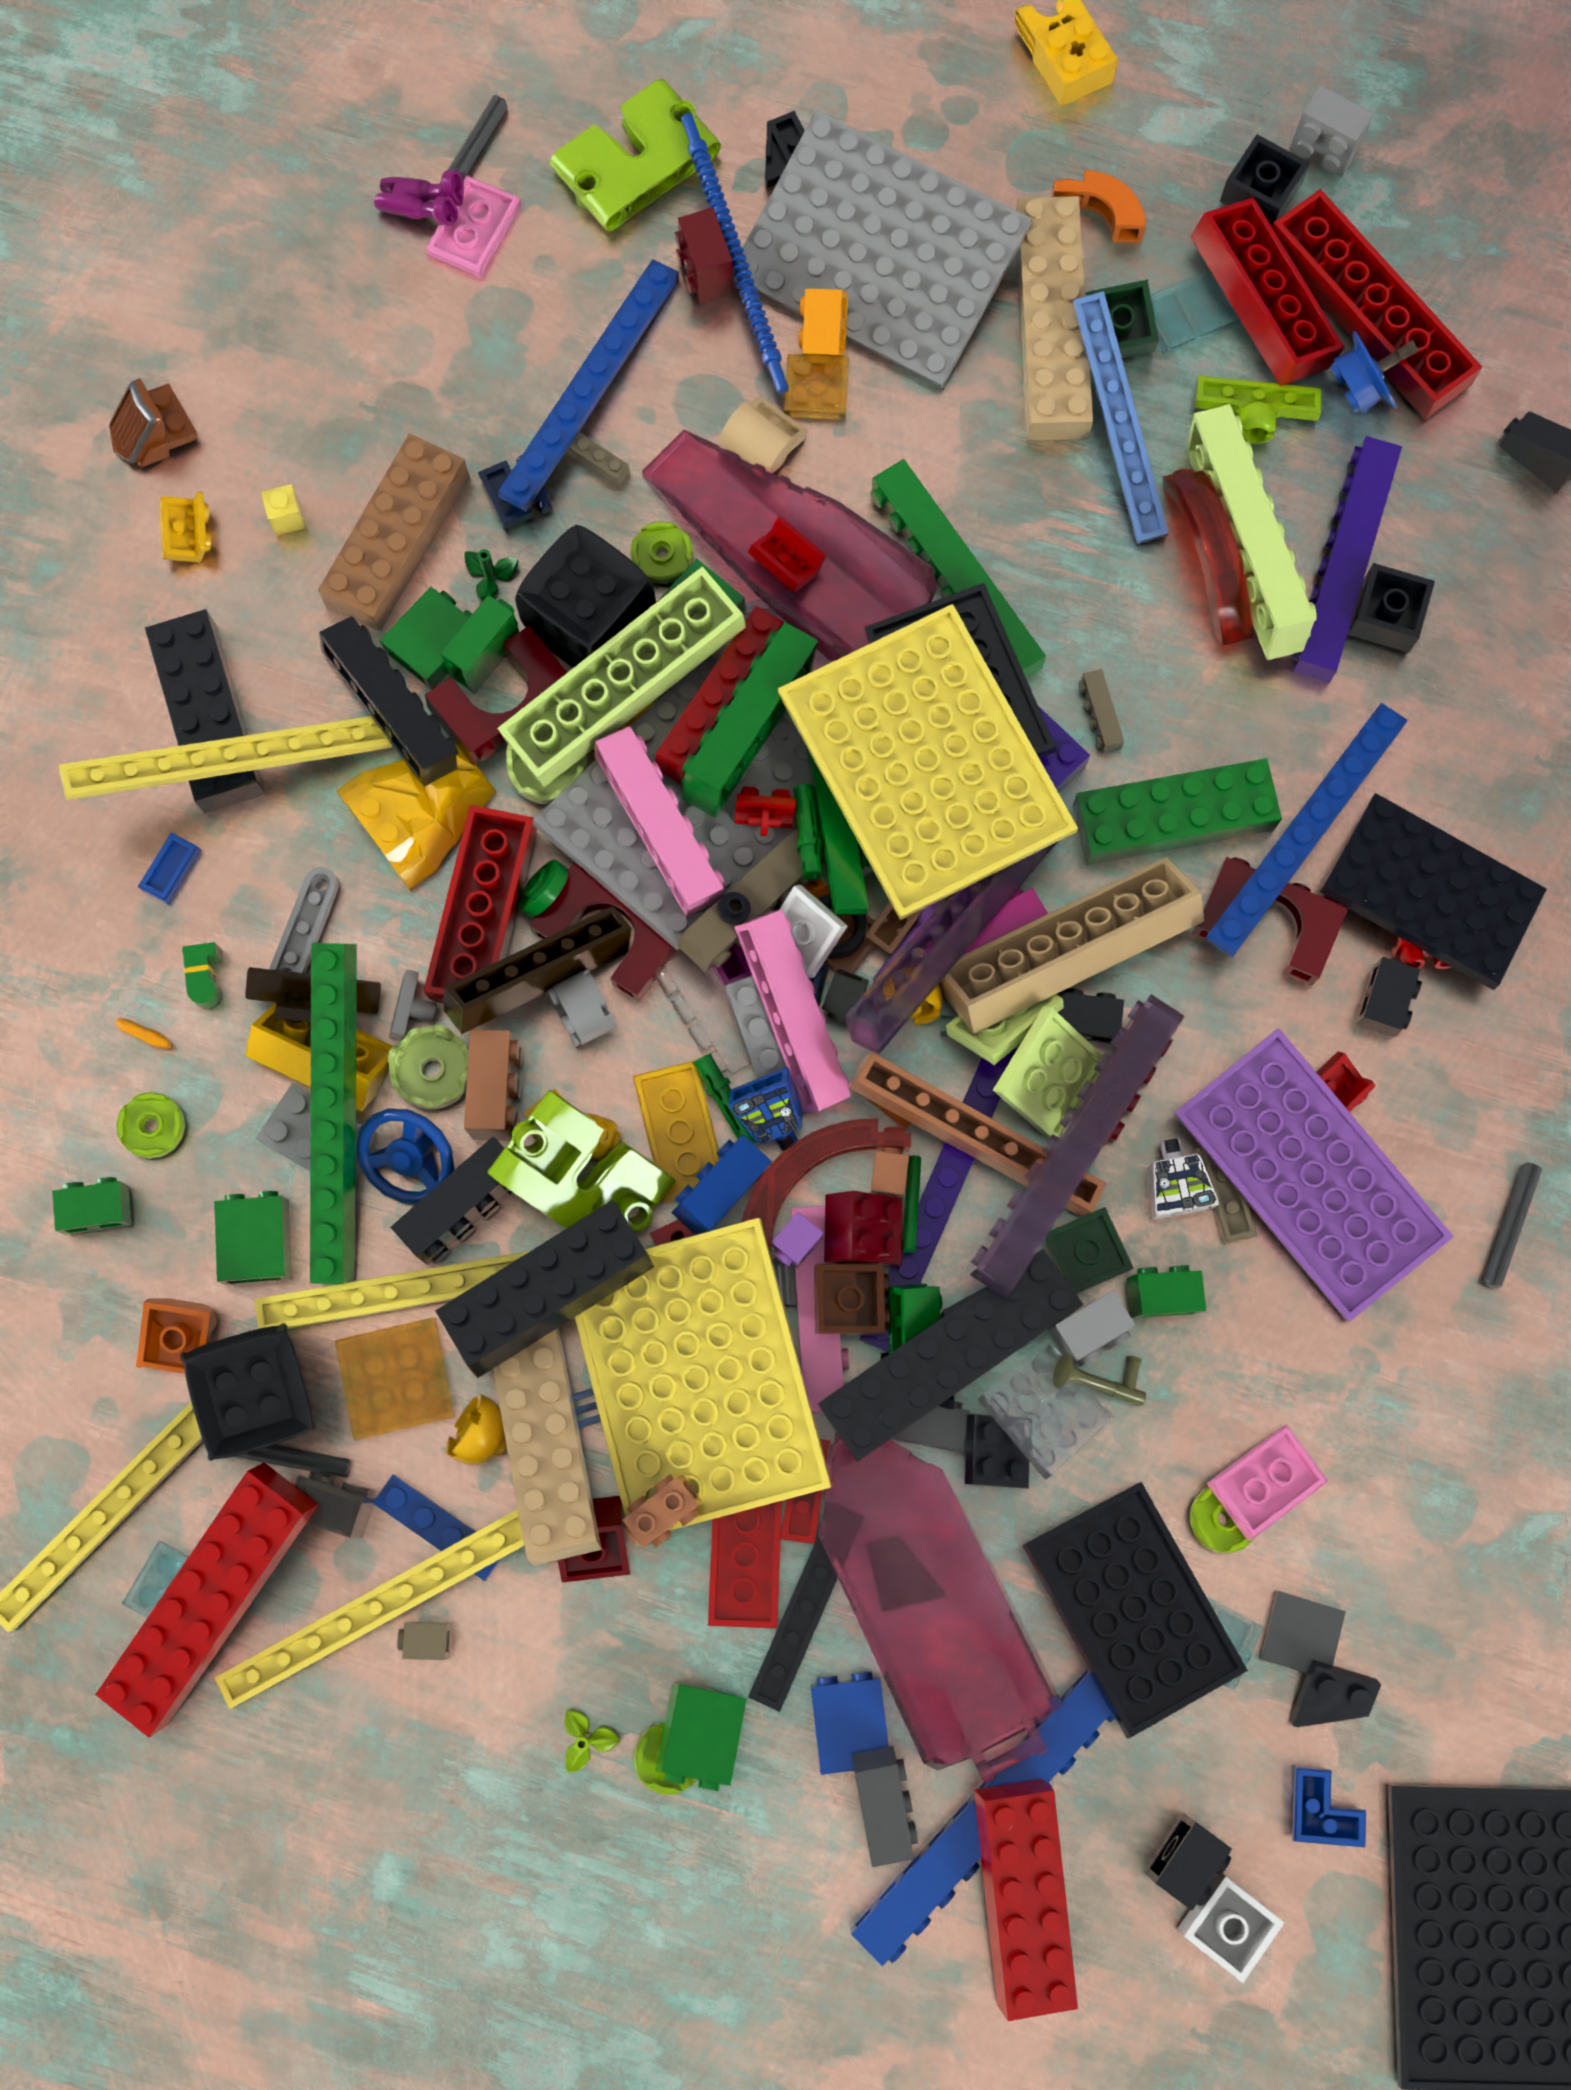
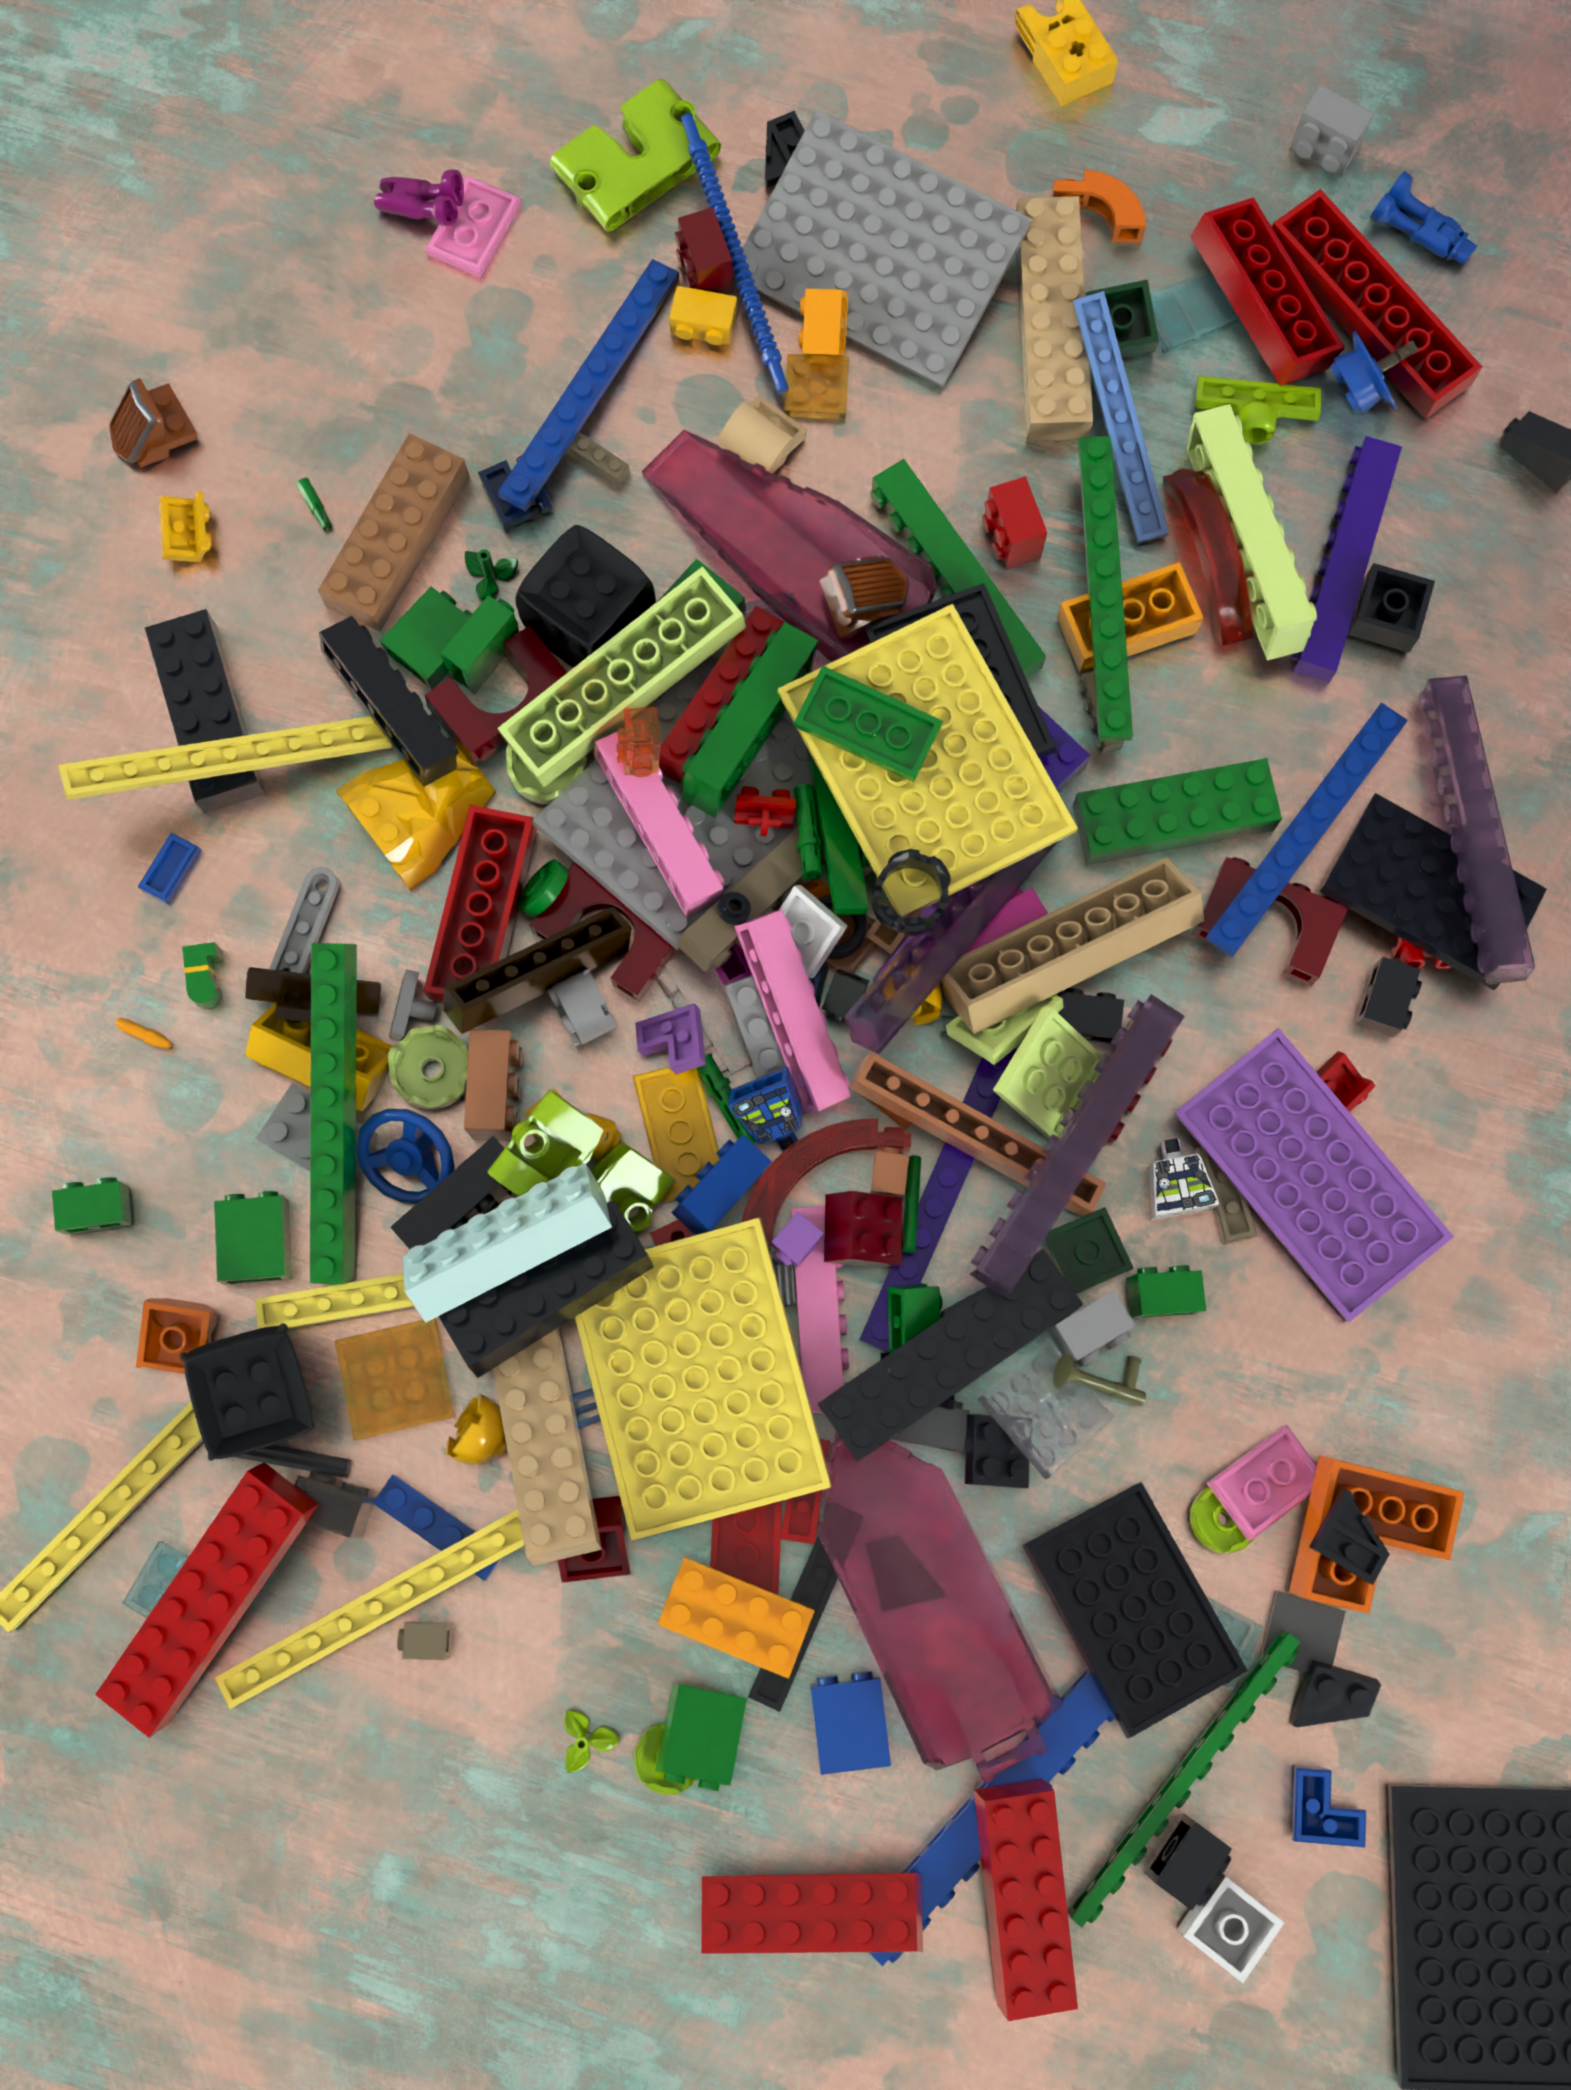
lime plate [116,1092,185,1159] -> none
light yellow brick [261,484,306,536] -> none
dark grey axle [440,95,507,183] -> none
nougat brick [622,1474,704,1548] -> none
lime plate [630,521,693,584] -> none
red bracket [748,517,826,593] -> none
reddish brown plate [814,1264,890,1336] -> none
dark grey brick [851,1746,918,1867] -> none
black brick [1220,134,1310,226] -> none
dark grey axle [1482,1162,1542,1289] -> none
none -> green piece [296,478,332,530]
none -> light aqua brick [402,1163,612,1323]
none -> clear orange brick [616,707,661,777]
none -> medium lavender plate [635,1003,706,1074]
none -> light orange brick [657,1557,815,1679]
none -> yellow brick [669,286,738,345]
none -> red brick [701,1873,923,1954]
none -> green plate [794,666,943,782]
none -> dark orange piece [819,554,909,639]
none -> black piece [872,849,951,936]
none -> red brick [982,476,1047,570]
none -> light orange brick [1057,562,1204,673]
none -> green plate [1067,1630,1300,1928]
none -> green plate [1078,436,1133,741]
none -> orange brick [1289,1455,1465,1614]
none -> black wing [1309,1488,1390,1585]
none -> blue piece [1370,171,1477,265]
none -> clear purple brick [1419,675,1535,984]

